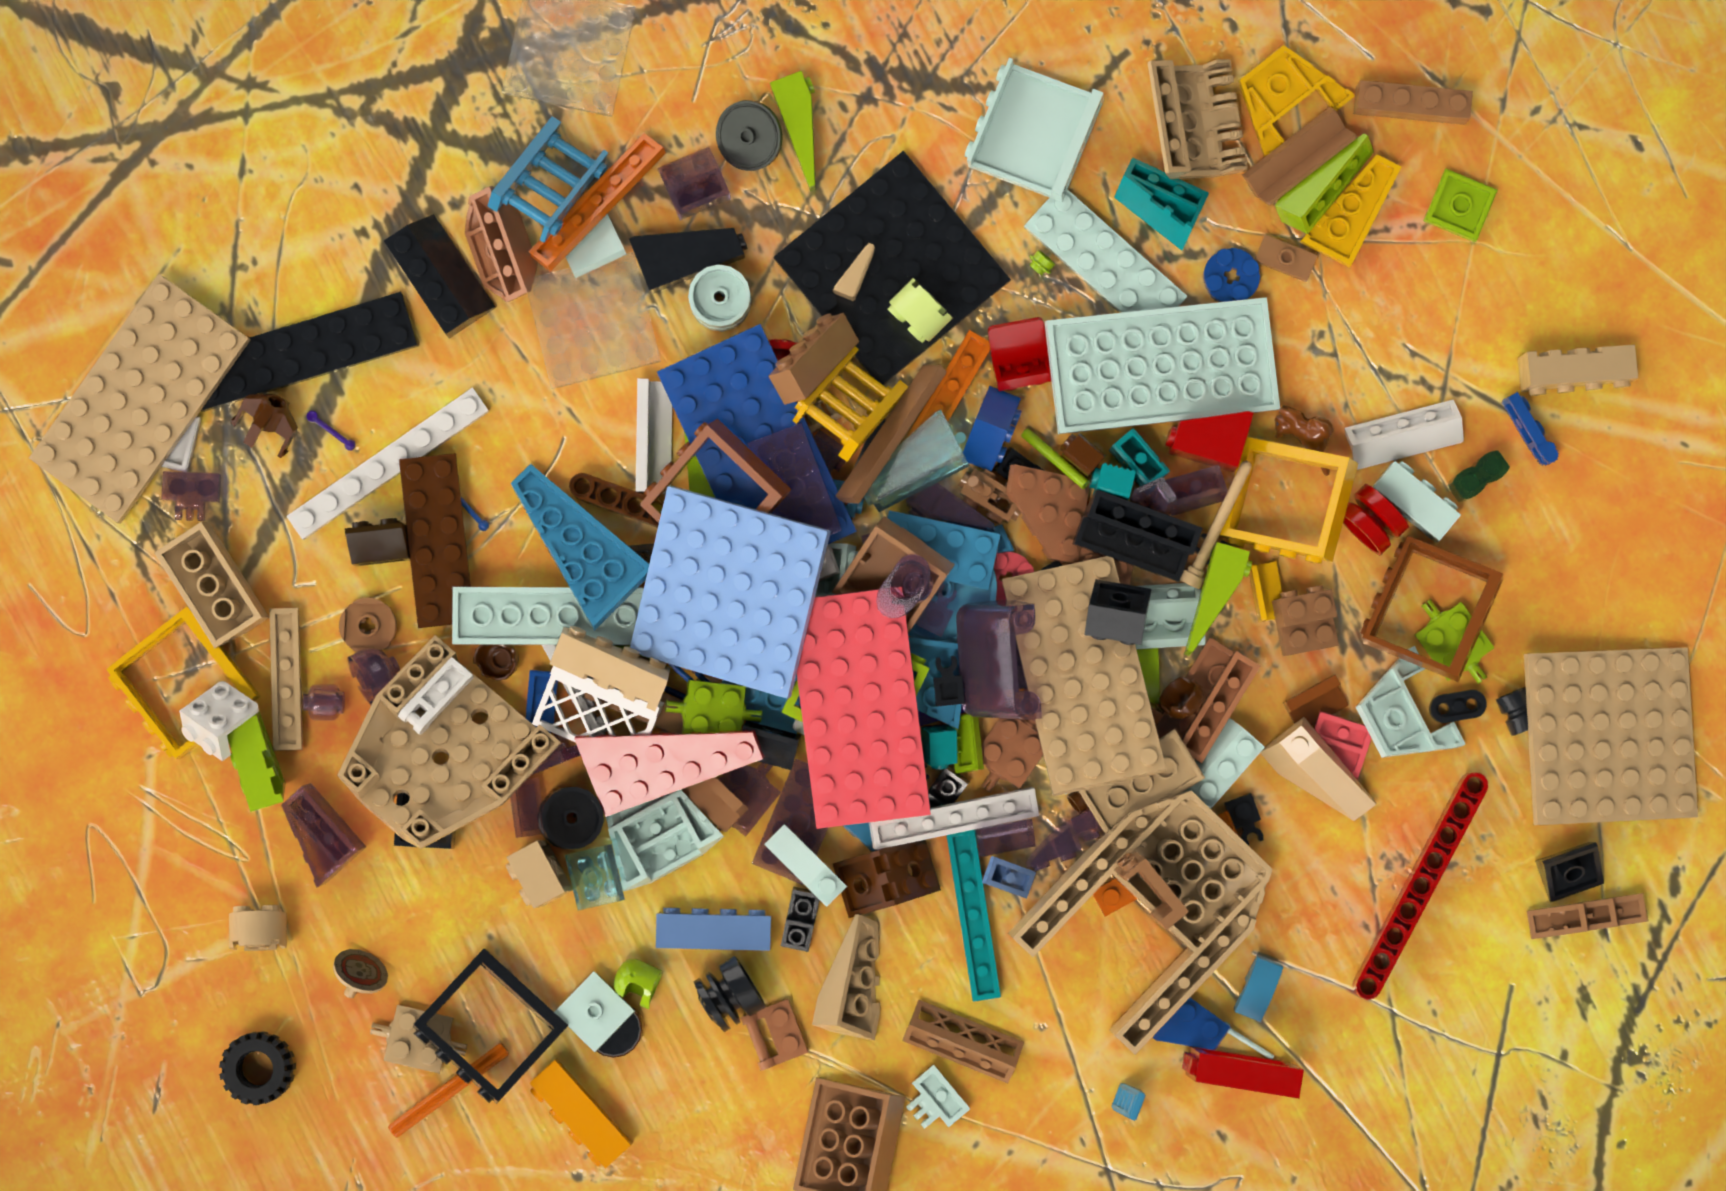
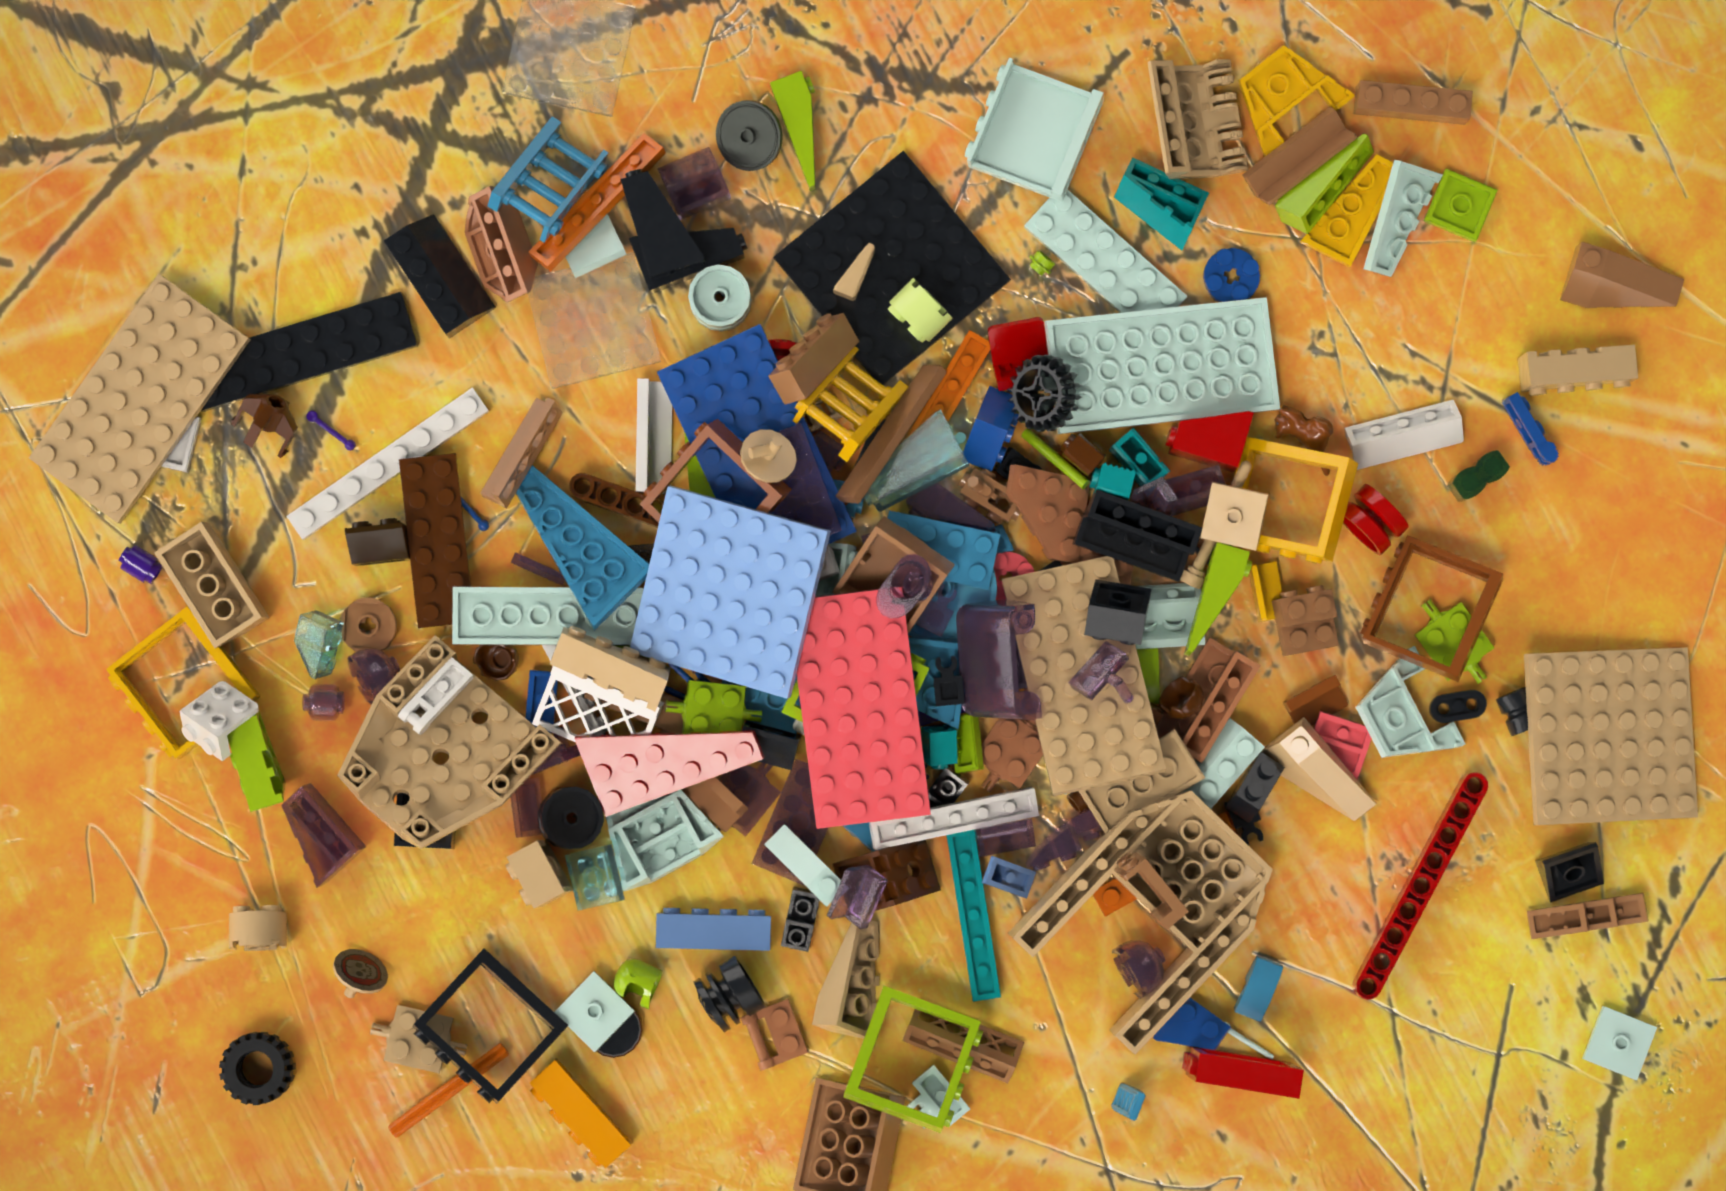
hinge [161,471,221,521] -> none
tan plate [269,608,303,751] -> none
medium nougat plate [1255,235,1317,282] -> none
light aqua brick [1372,461,1461,543] -> none
none -> dark purple brick [118,545,163,584]
none -> clear light blue slope [294,610,343,679]
none -> medium nougat fence [480,398,562,508]
none -> tile [511,552,567,587]
none -> black slope [620,169,705,280]
none -> tan shield [740,430,797,483]
none -> panel [827,865,888,929]
none -> lime window [844,986,983,1133]
none -> black gear [1007,355,1082,432]
none -> plate [1068,641,1134,703]
none -> cylinder [1112,940,1165,999]
none -> tan plate [1201,482,1269,551]
none -> black brick [1225,752,1285,823]
none -> light aqua wing [1363,160,1443,277]
none -> medium nougat wedge [1560,242,1684,308]
none -> light aqua plate [1582,1006,1657,1081]

